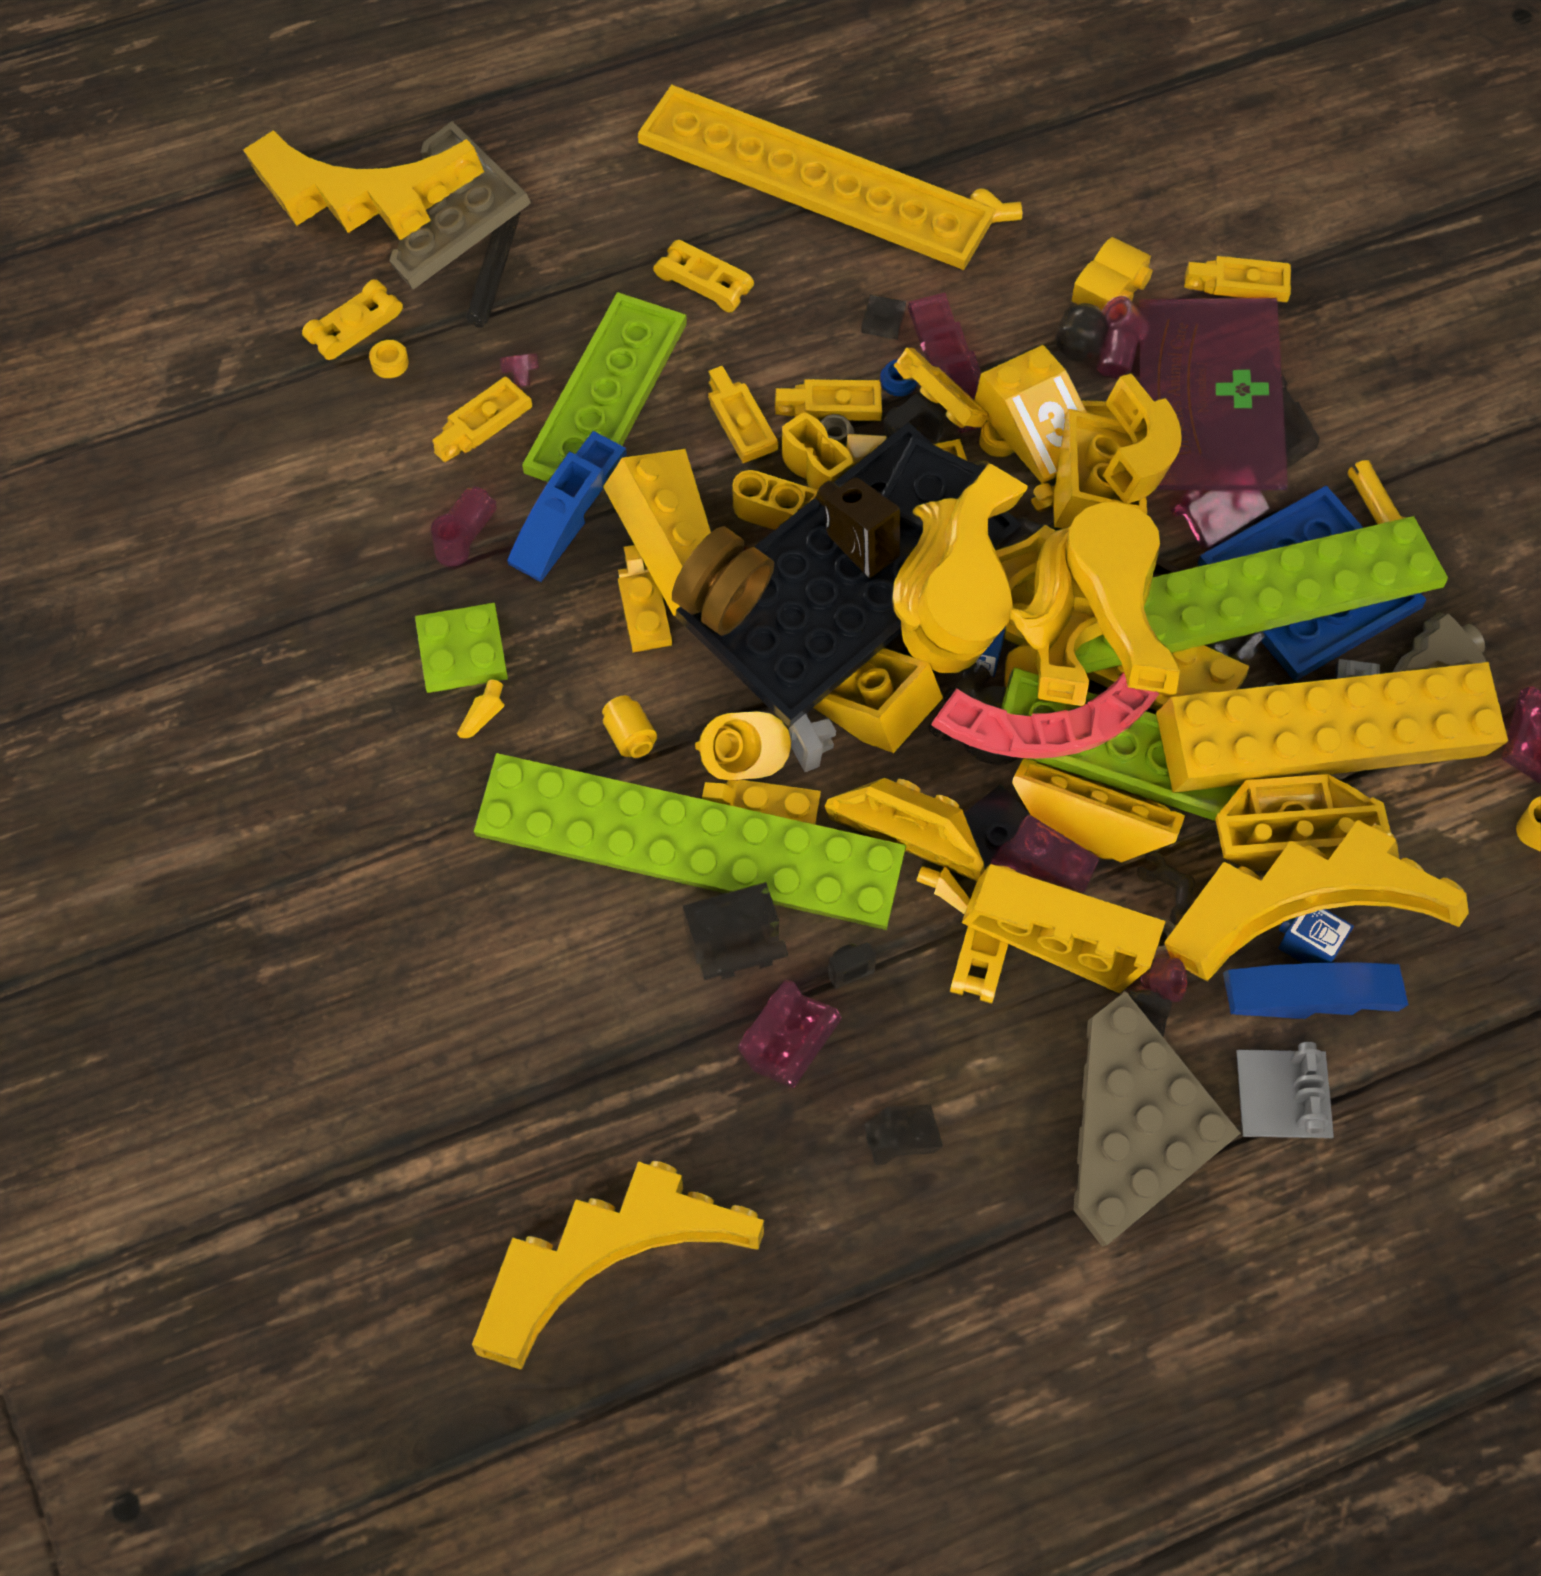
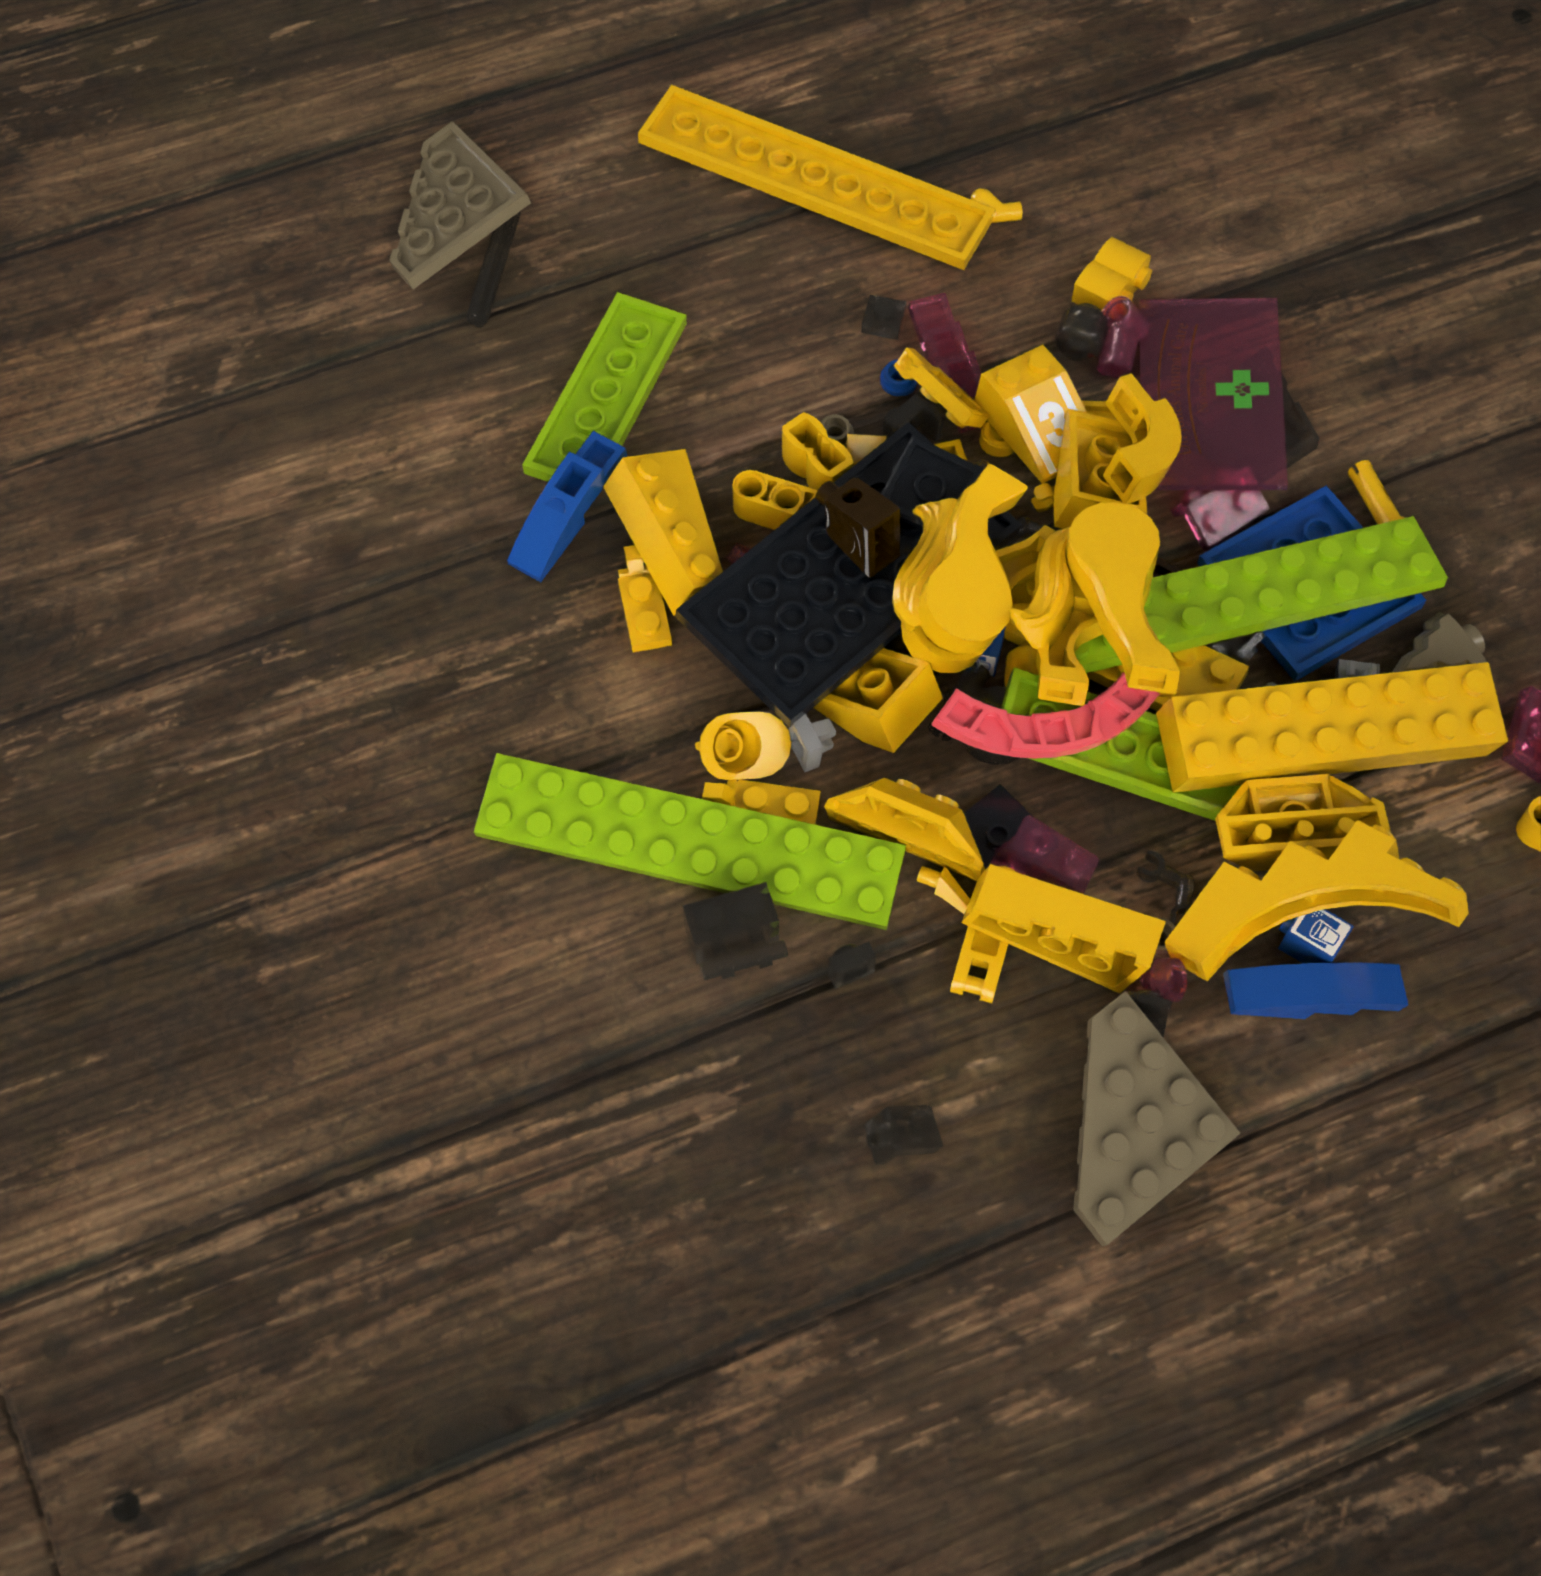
yellow arch [243,130,484,240] -> none
yellow plate [302,279,403,360] -> none
yellow tile [369,340,409,378] -> none
lime plate [415,603,508,693] -> none
clear pink piece [431,486,497,566] -> none
yellow hinge [432,377,532,463] -> none
yellow bar [457,680,505,738] -> none
yellow arch [472,1161,764,1370] -> none
clear pink tile [499,353,539,387] -> none
yellow brick [602,695,657,758] -> none
yellow plate [653,240,754,313] -> none
pearl gold wheel [672,526,774,636] -> none
yellow hinge [708,365,778,464] -> none
clear pink bracket [738,979,842,1088] -> none
yellow hinge [775,379,882,421] -> none
yellow wedge [1012,758,1185,862] -> none
yellow hinge [1184,256,1291,302] -> none
light grey hinge [1236,1042,1334,1138] -> none

